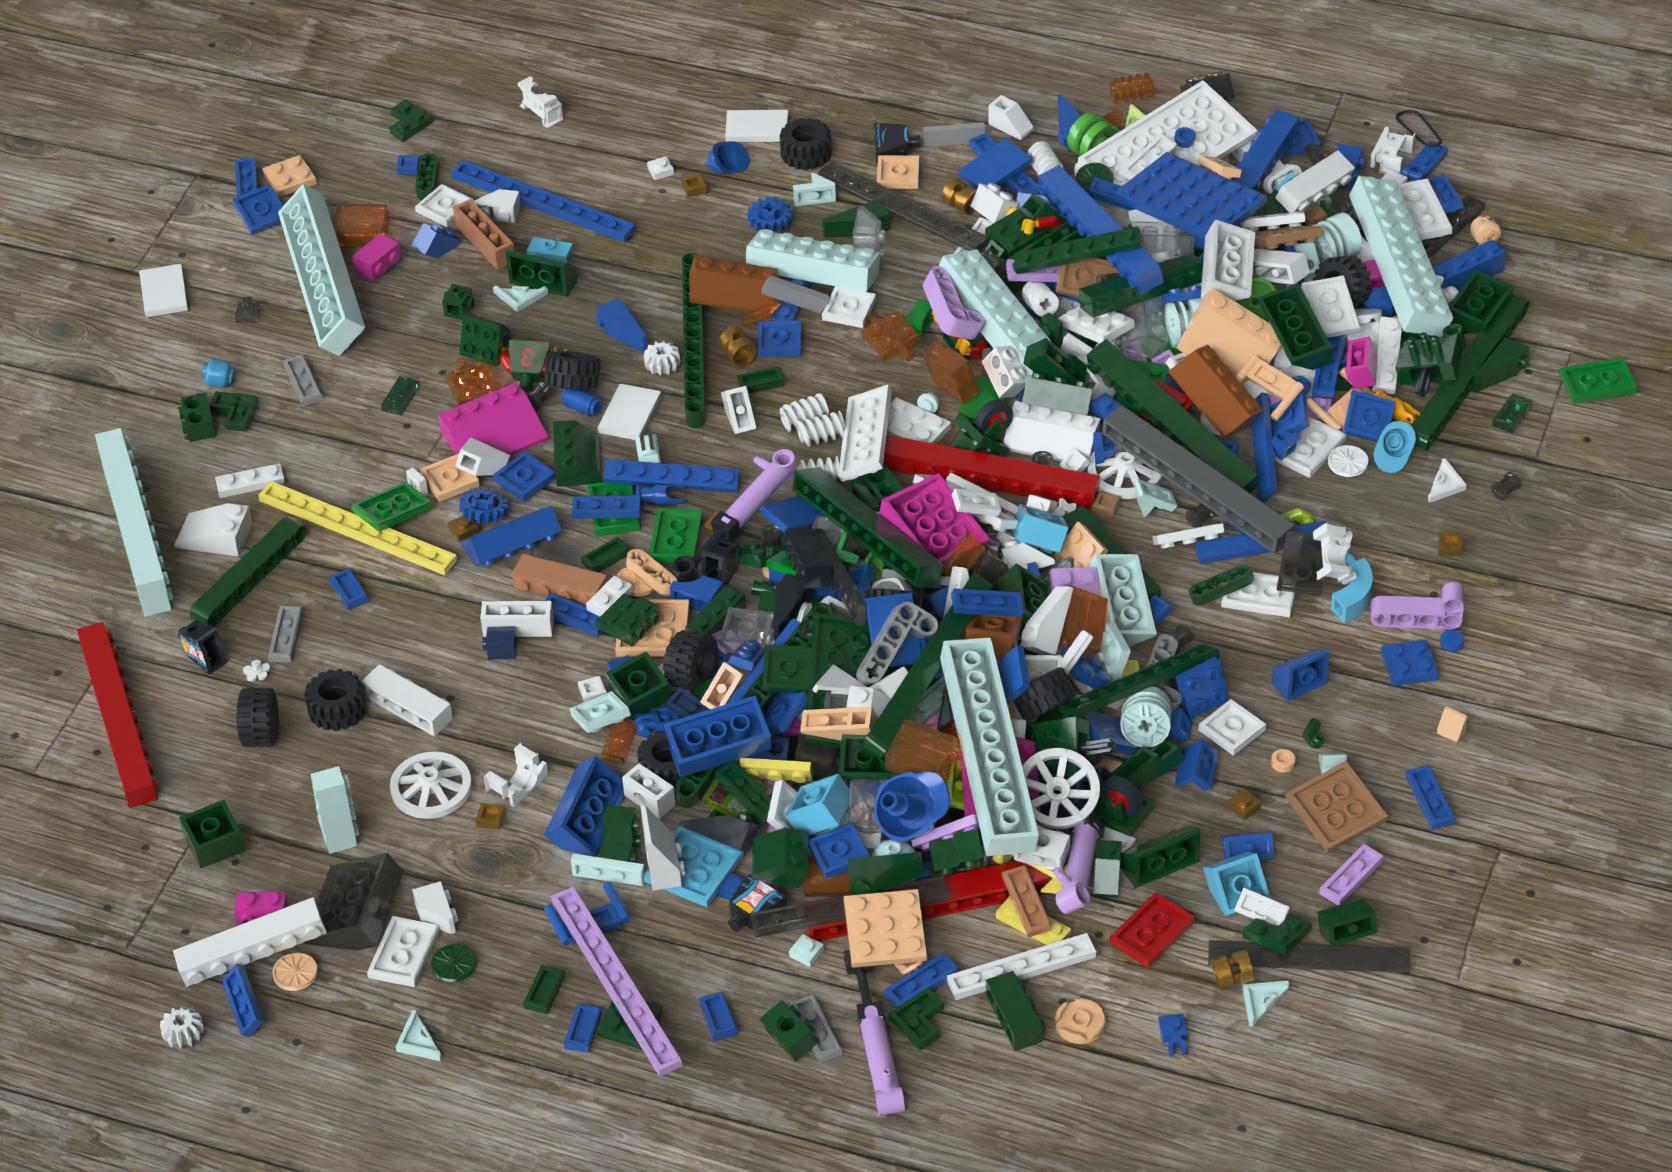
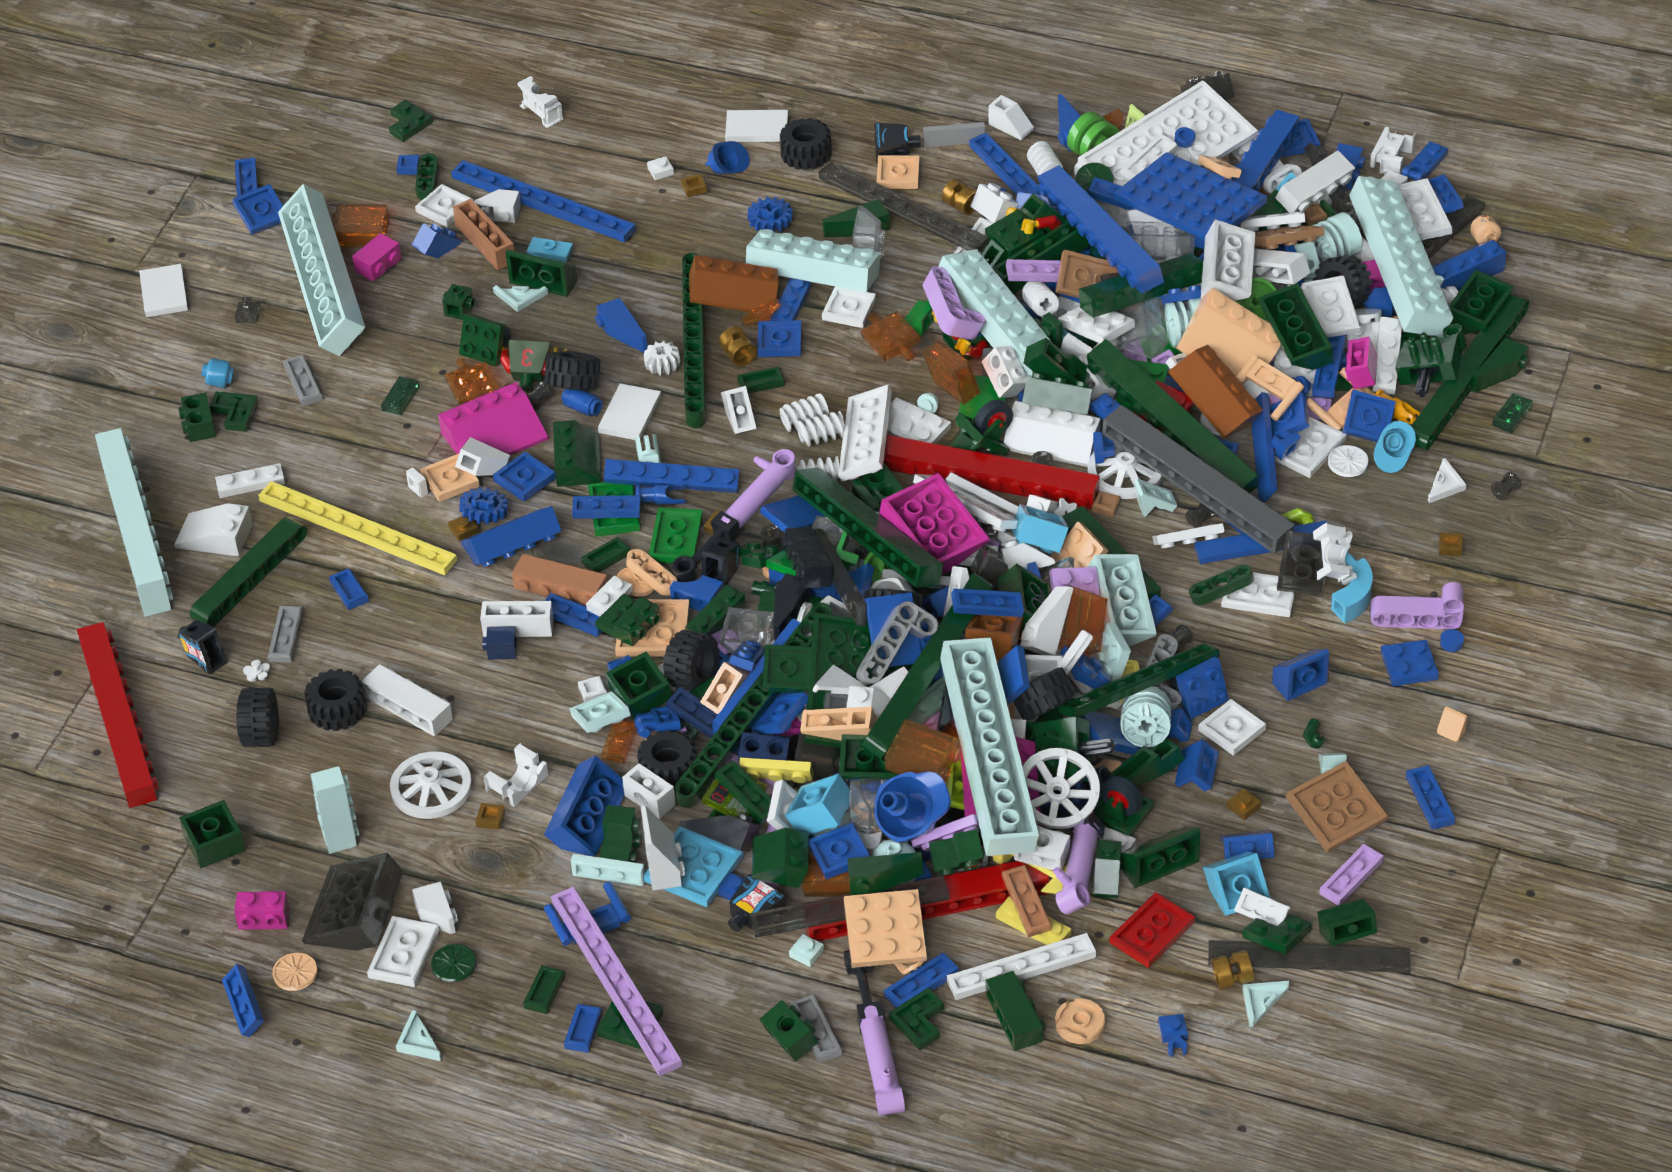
white gear [160,1005,204,1049] -> none
white brick [173,897,327,987] -> none
light nougat plate [262,155,317,198] -> none
green tile [352,482,433,532] -> none
blue slope [664,695,771,777] -> none
blue tile [699,991,738,1041] -> none
light grey tile [761,275,829,314] -> none
light aqua slope [793,173,836,206] -> none
clear orange tile [942,533,985,577] -> none
white plate [952,489,1001,516] -> none
blue tile [958,138,1033,189] -> none
clear smoke bush [982,249,1007,276] -> none
dark green plate [1014,226,1141,274] -> none
white plate [1059,448,1091,472] -> none
clear orange piece [1109,72,1154,105] -> none
white plate [1151,251,1172,263] -> none
light nougat tile [1271,749,1296,773] -> none
black piece [1395,110,1442,147] -> none
green plate [1559,358,1637,404] -> none

